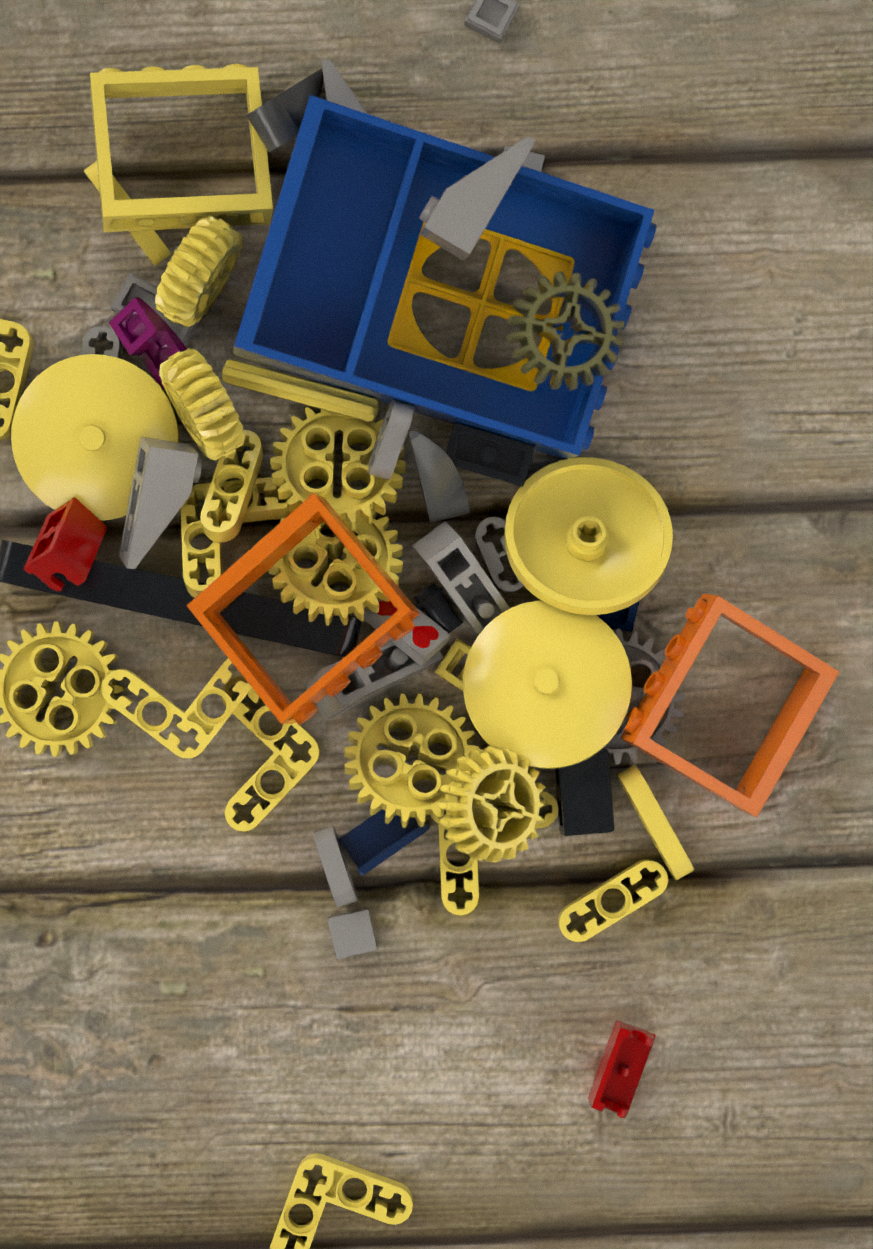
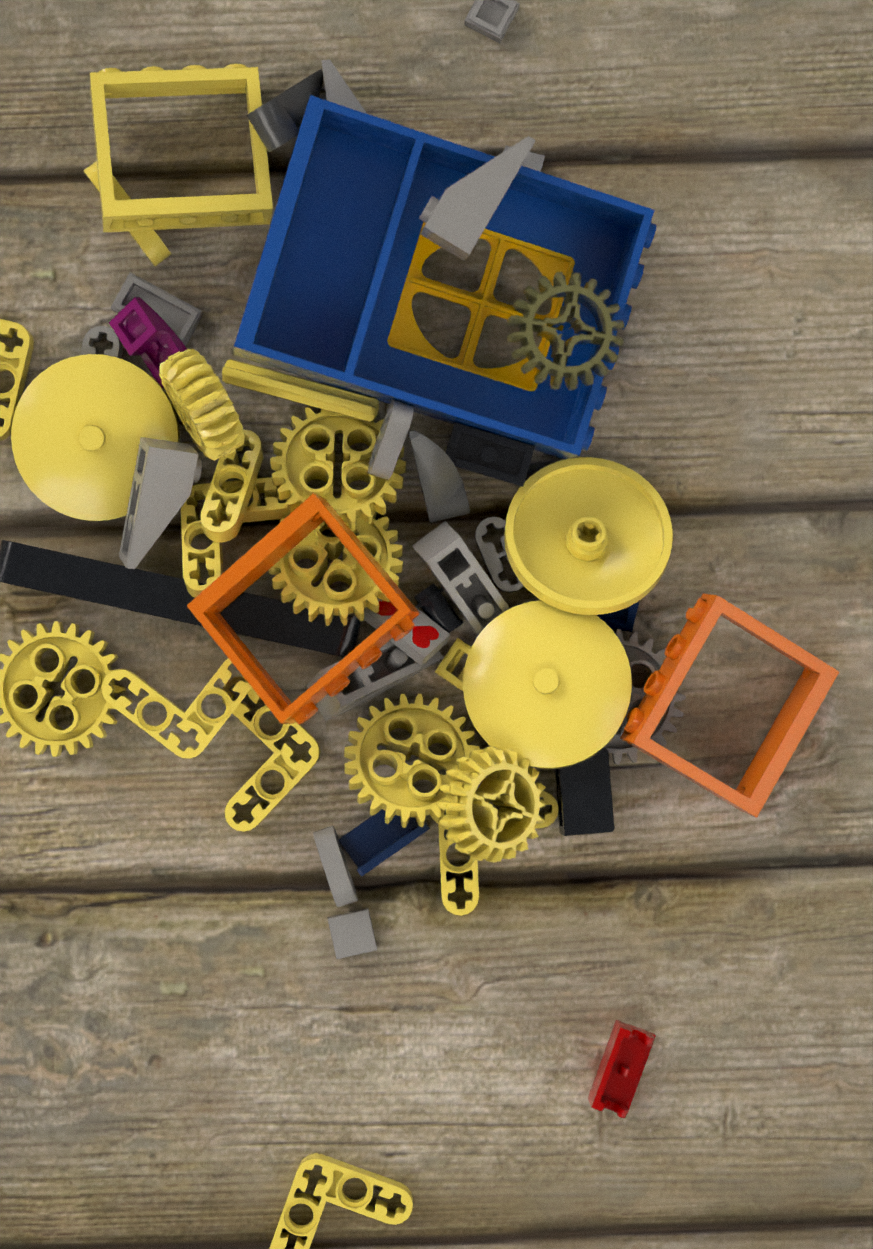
red hinge [23,497,107,592] -> none
light yellow gear [155,215,242,327] -> none
light yellow beam [558,859,668,942] -> none
light yellow beam [617,765,694,880] -> none

